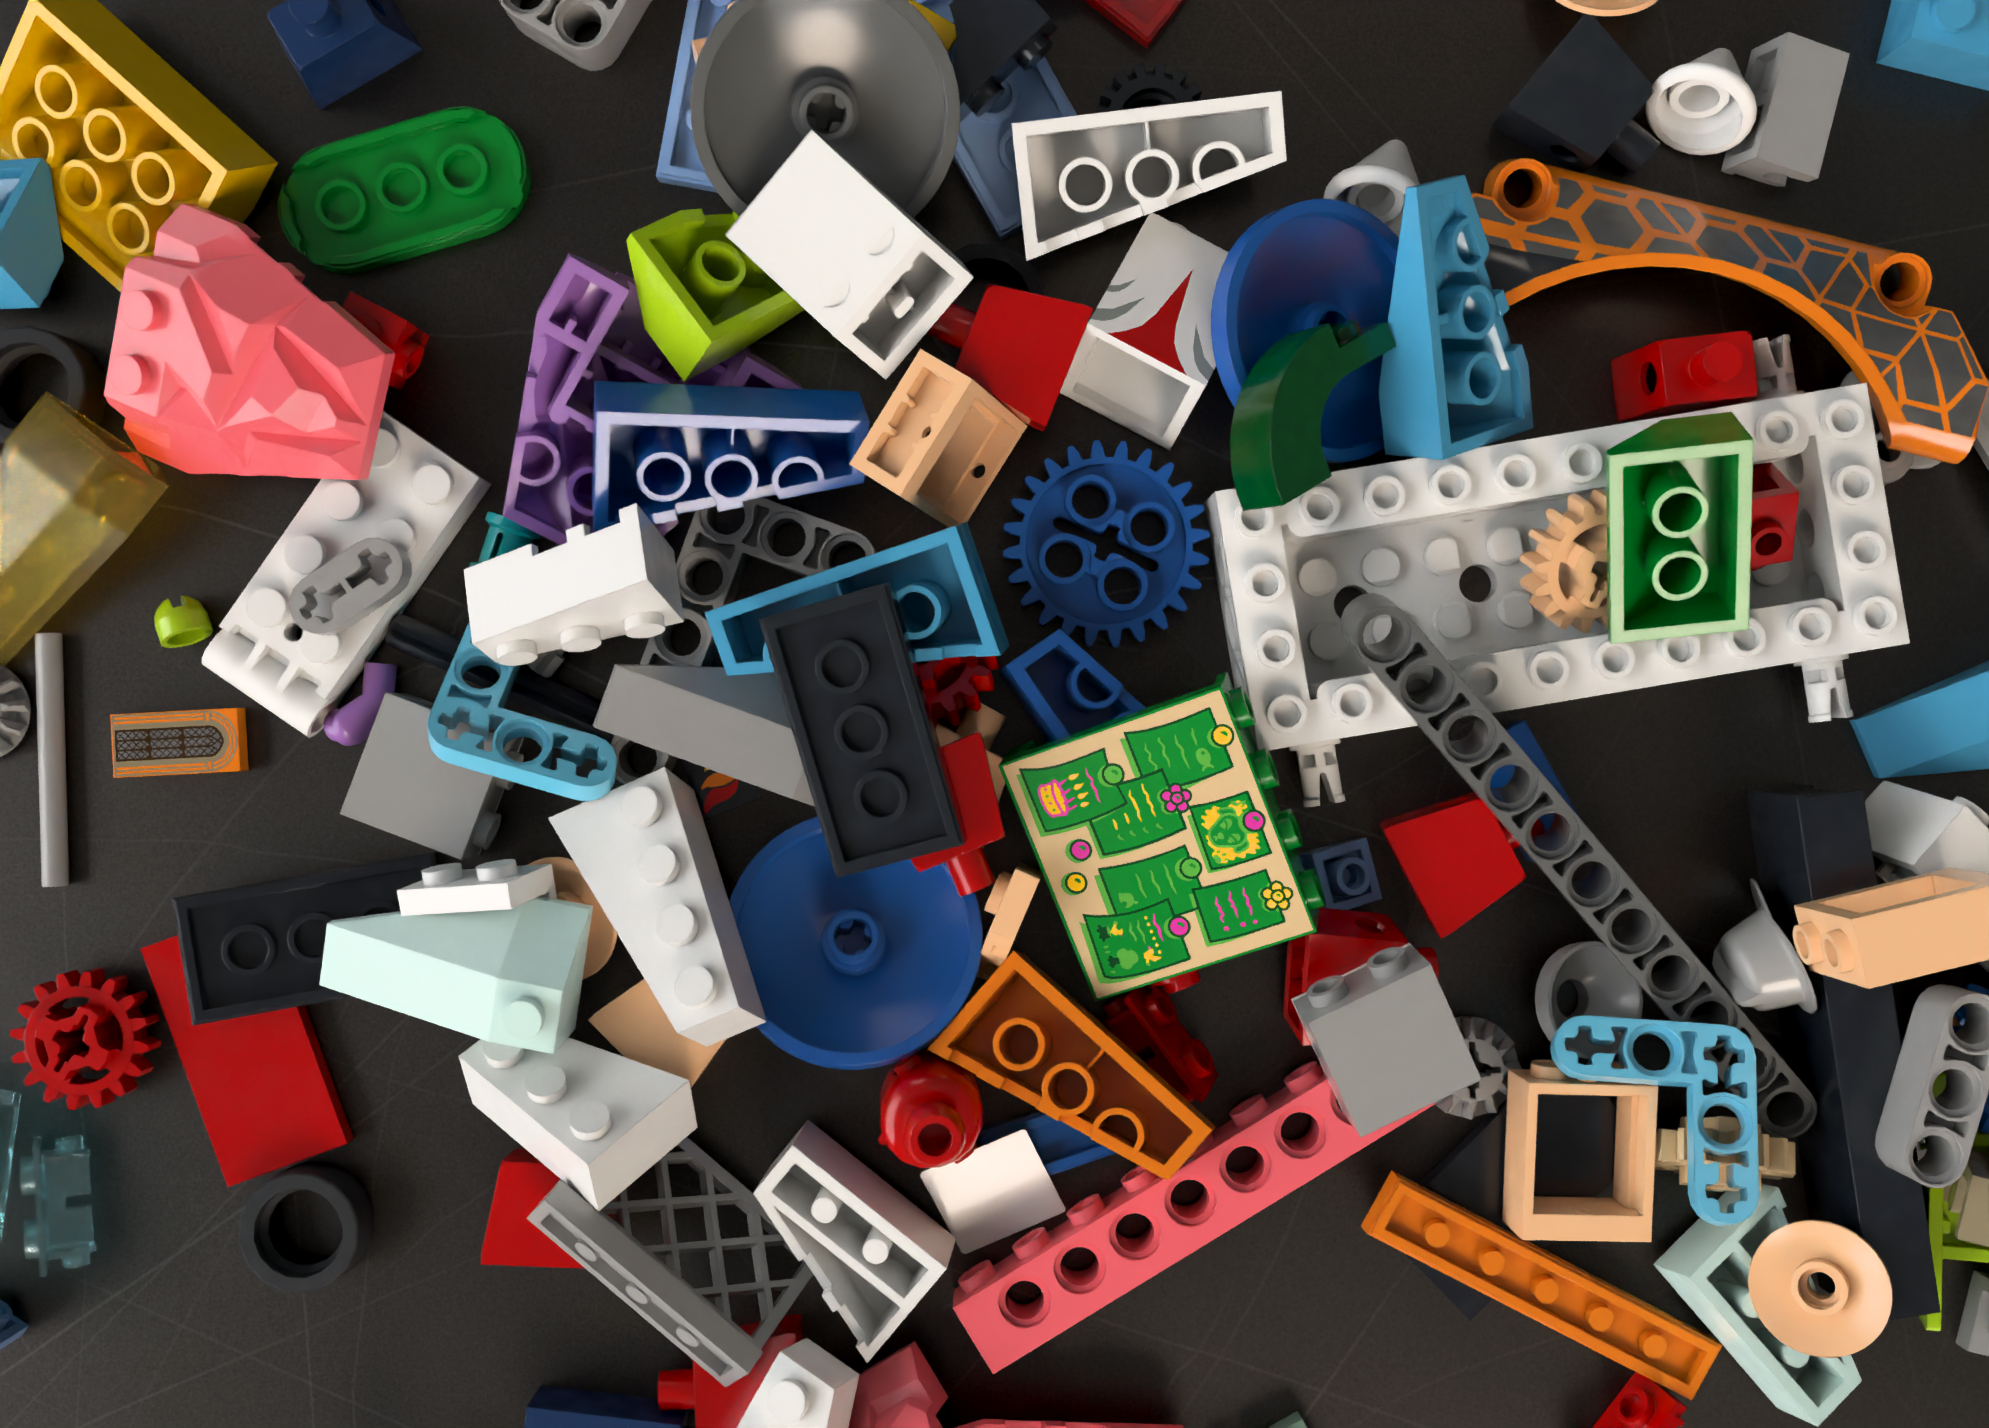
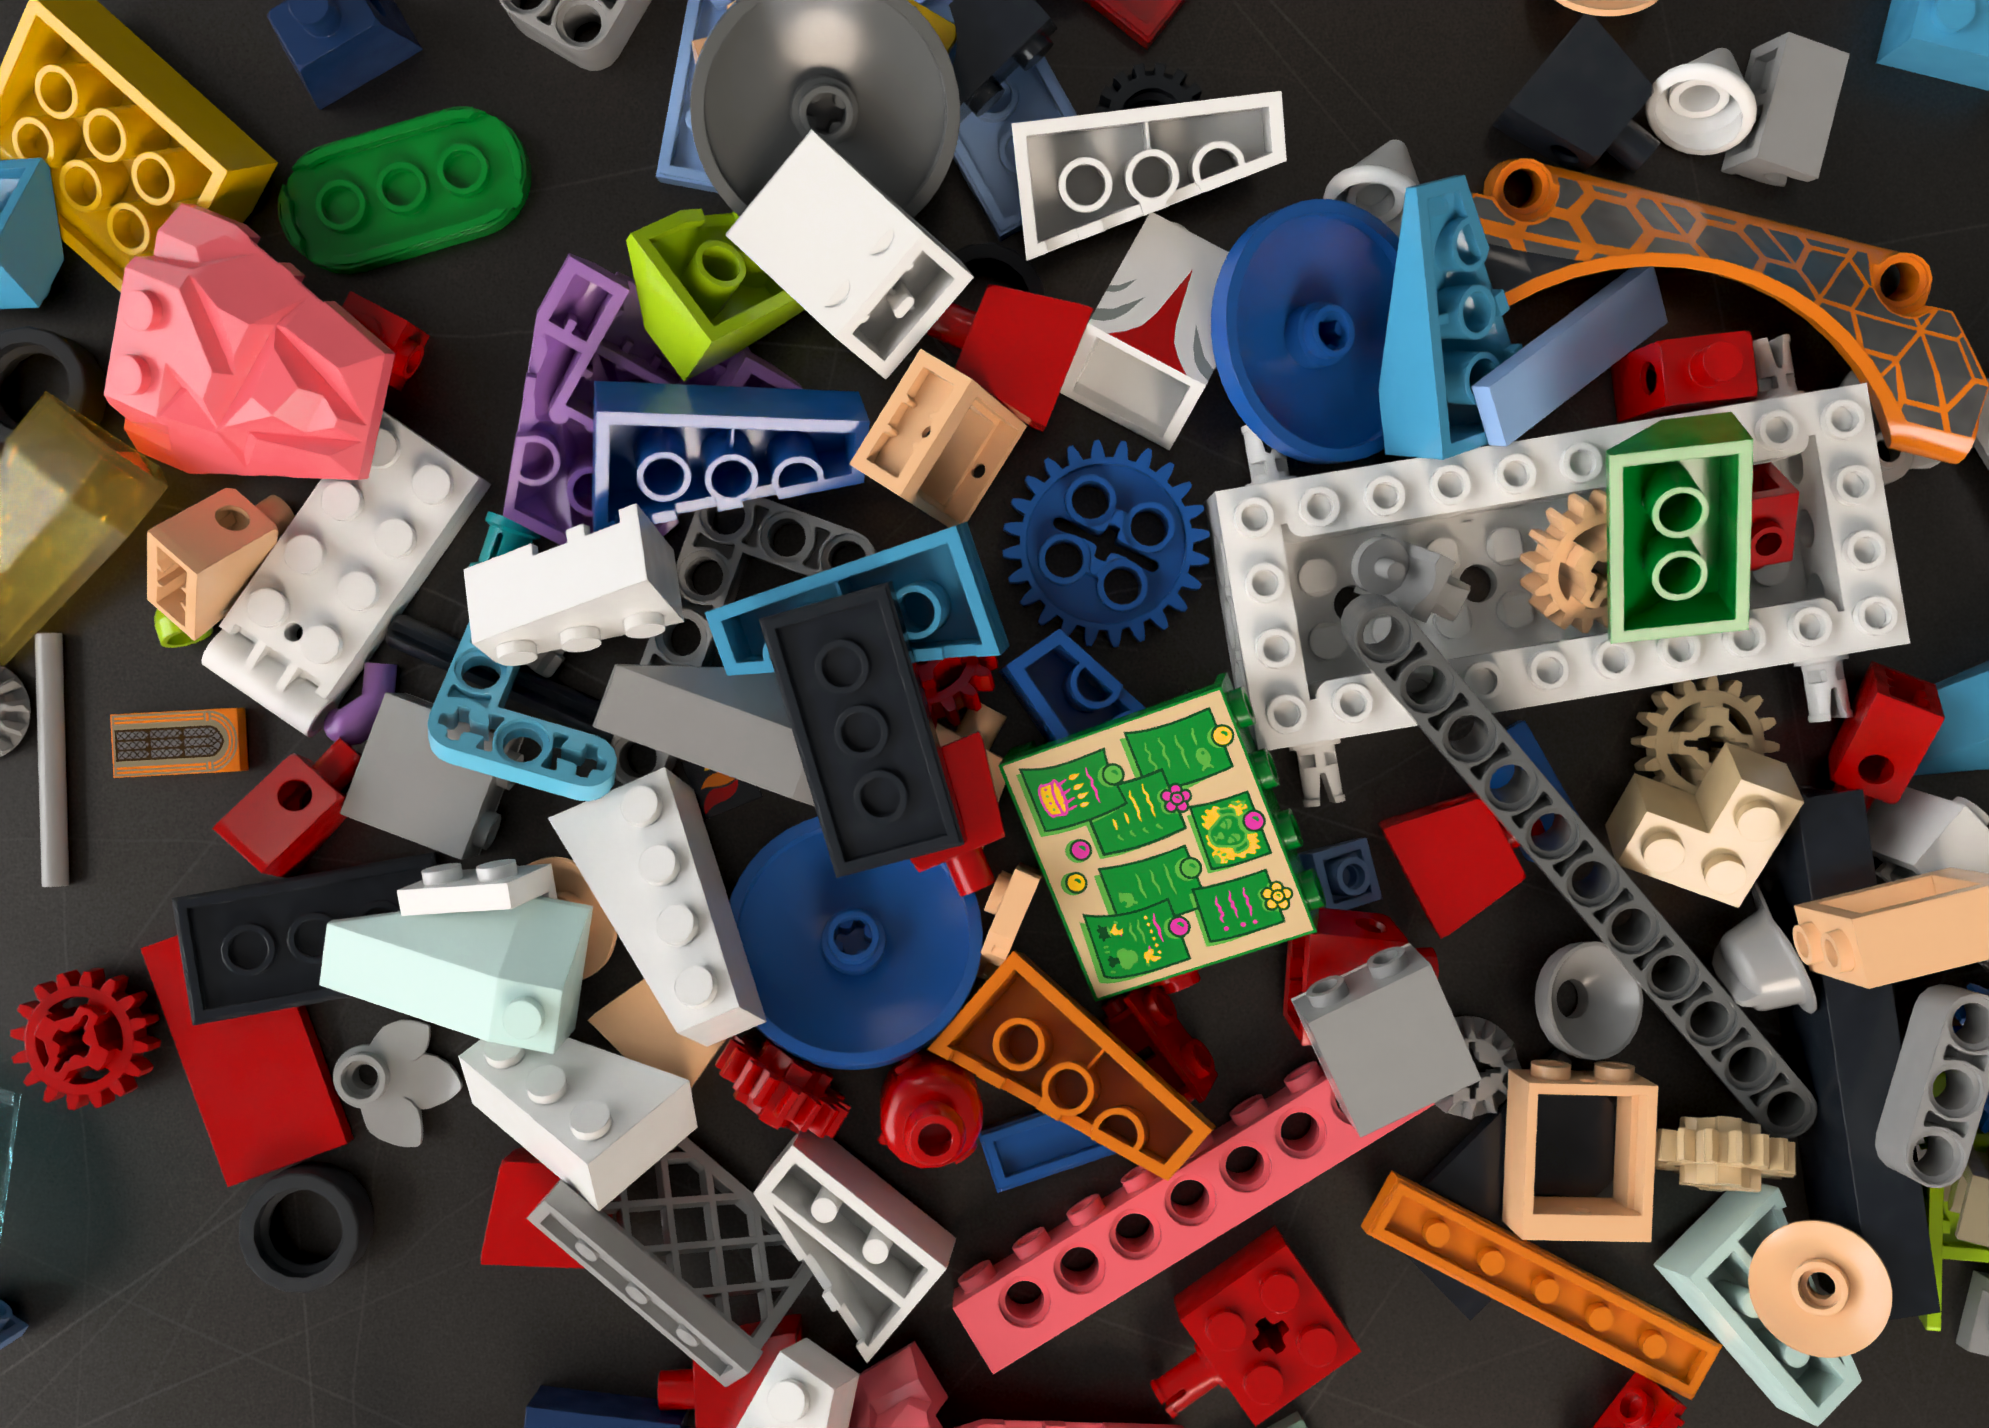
clear light blue hinge [20,1135,96,1277] -> none
light grey beam [289,538,412,635] -> none
white sticker [920,1129,1065,1254] -> none
dark green arch [1230,319,1396,511] -> none
medium azure beam [1550,1015,1759,1226] -> none
none -> light nougat torso [147,488,295,641]
none -> red torso [212,737,362,878]
none -> light grey plate [333,1020,463,1147]
none -> red gear [715,1035,851,1138]
none -> red brick [1150,1225,1361,1427]
none -> light grey hips [1351,534,1471,623]
none -> light blue tile [1471,266,1668,447]
none -> tan brick [1605,742,1804,908]
none -> tan gear [1631,676,1780,795]
none -> red torso [1828,661,1945,813]

